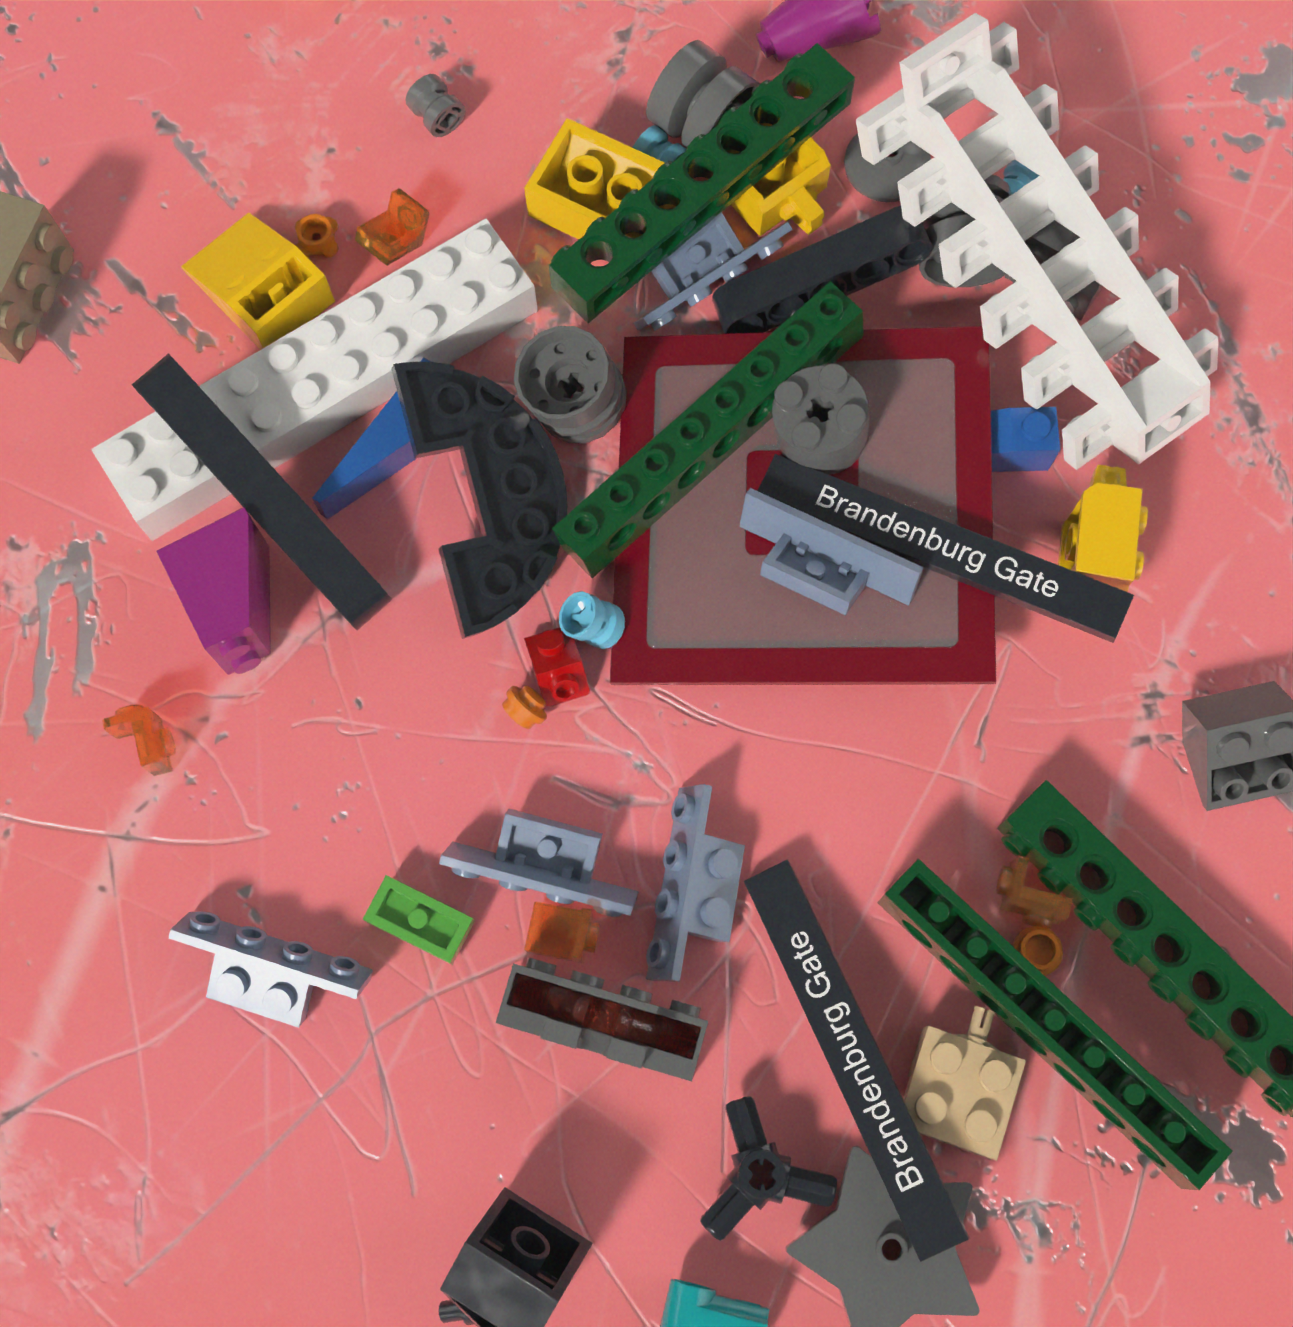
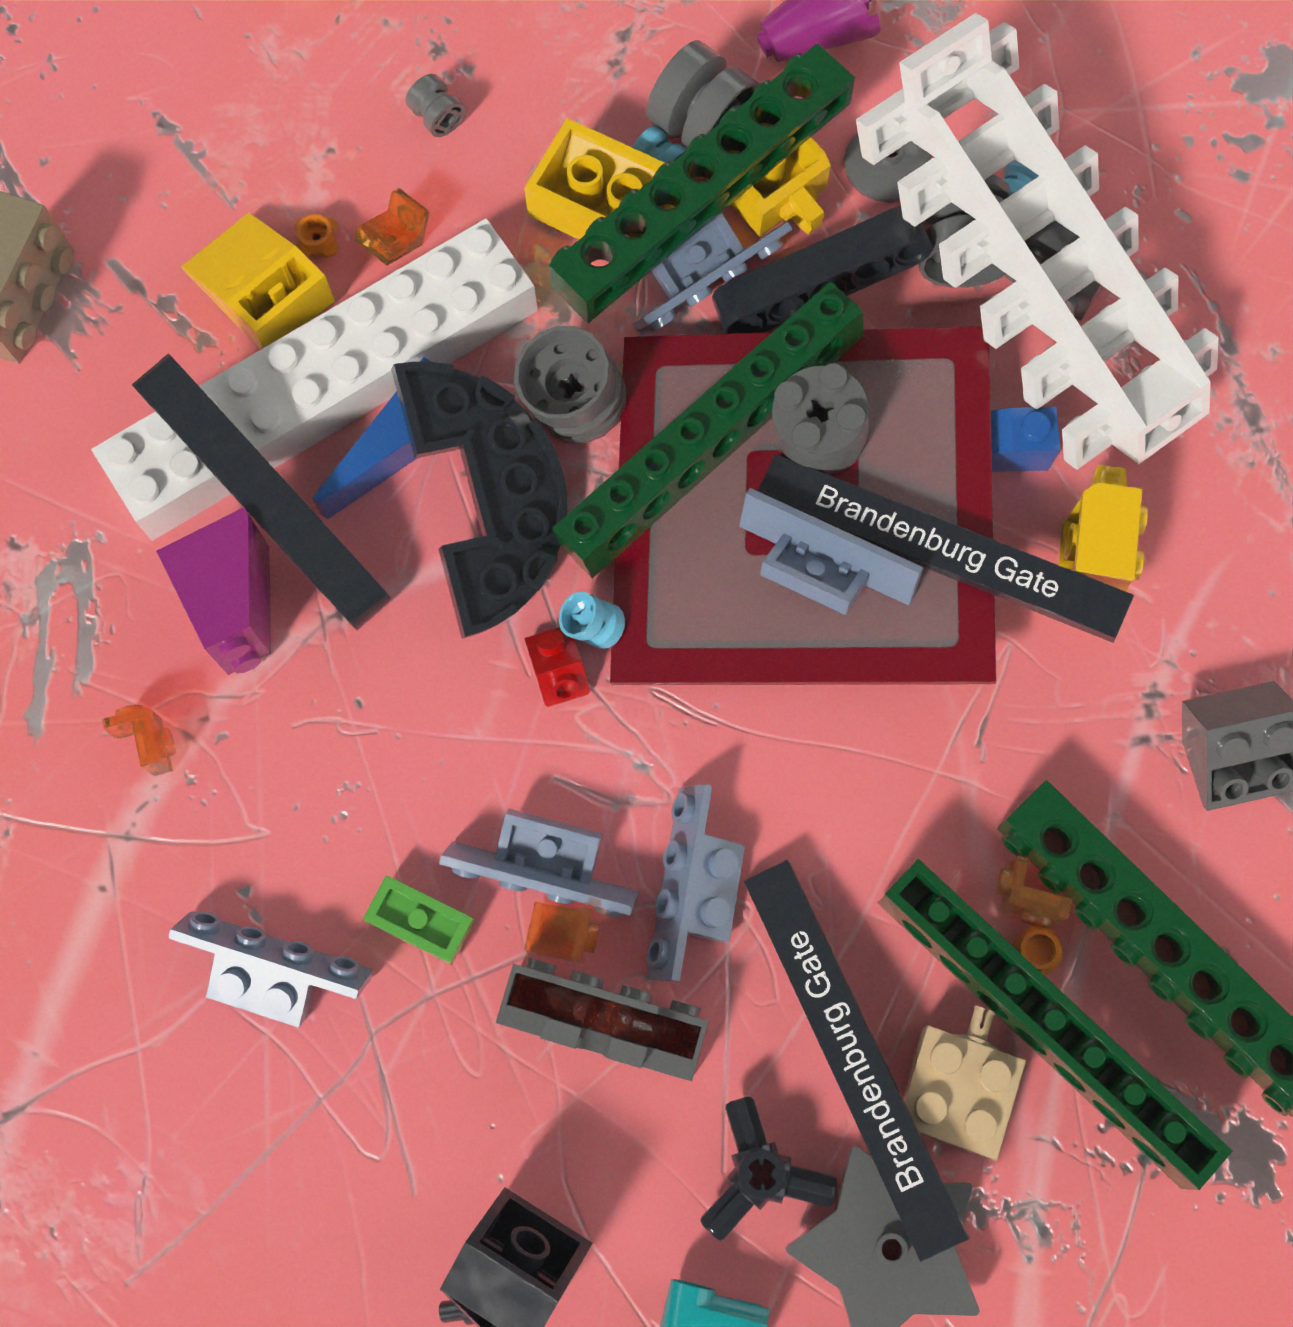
orange plate [502,685,547,729] -> none

